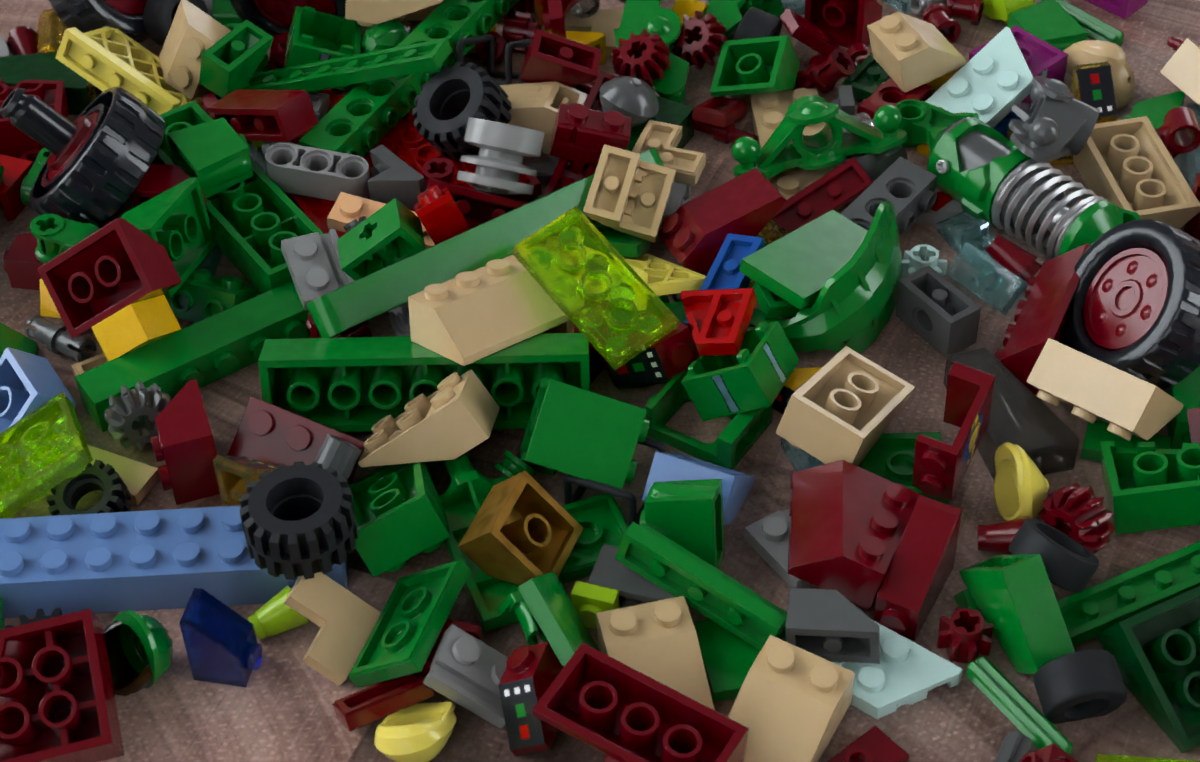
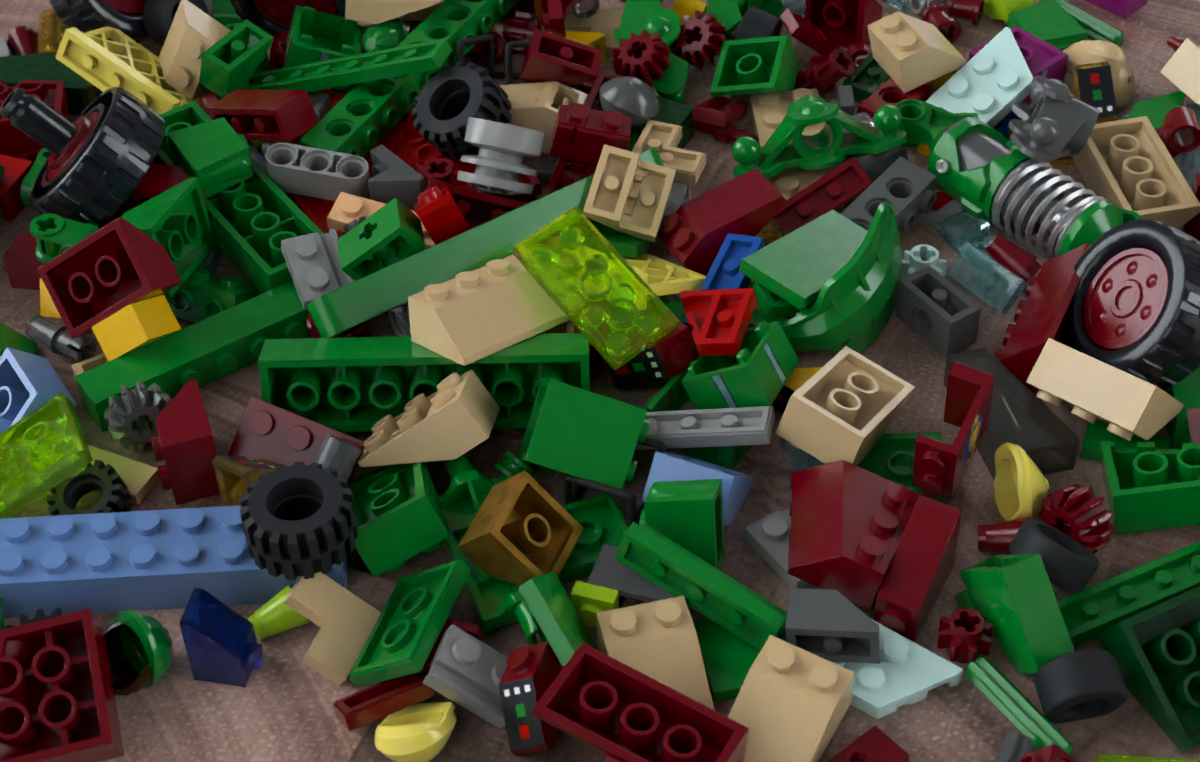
none -> light grey tile [635,406,775,450]

